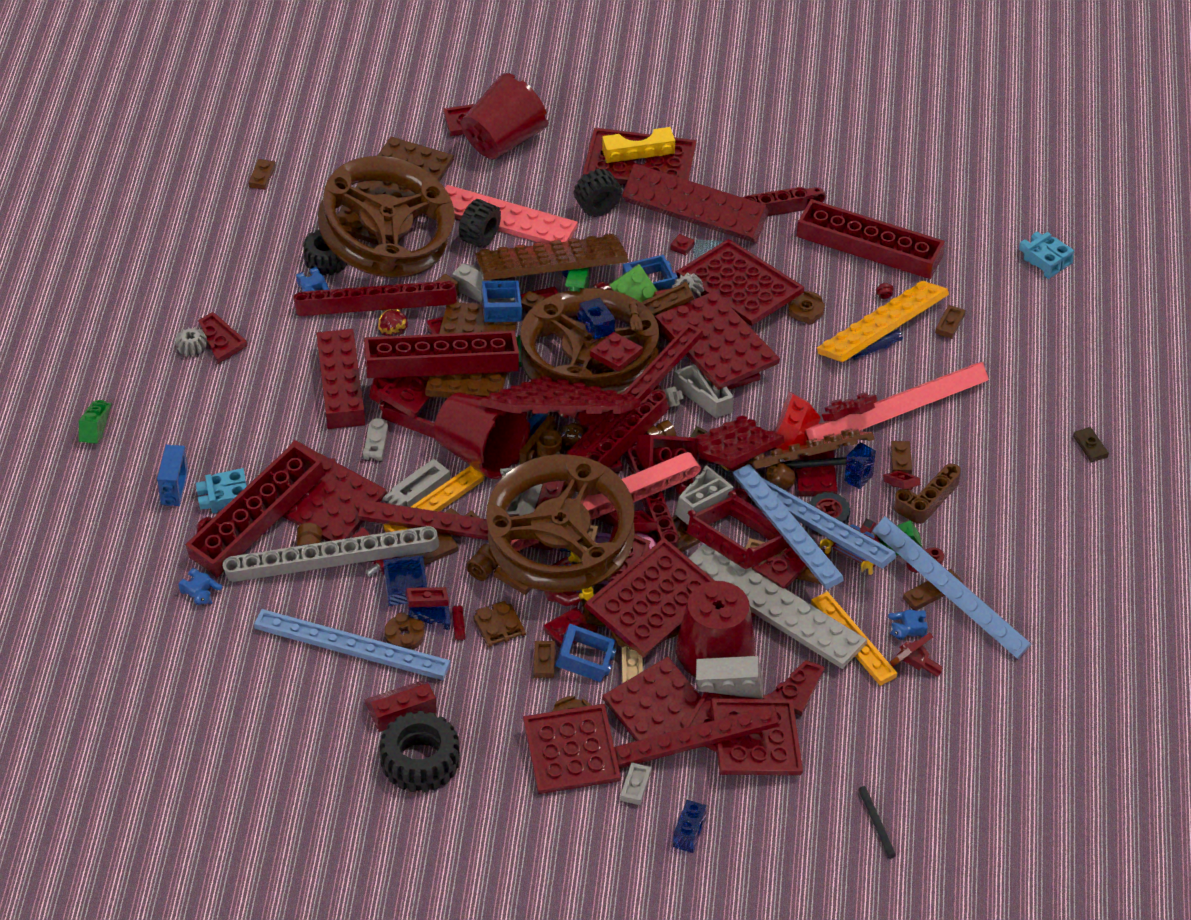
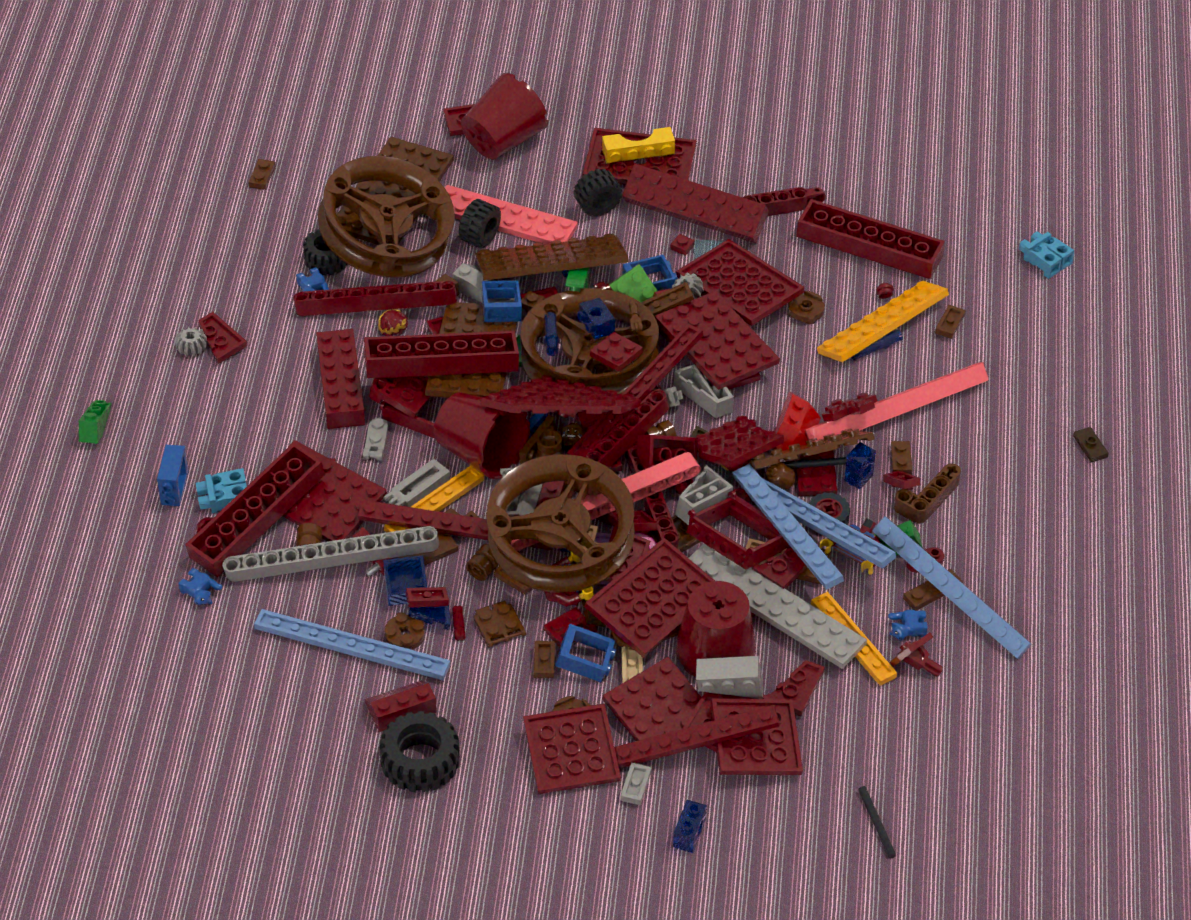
none -> clear blue pin [544,312,559,356]

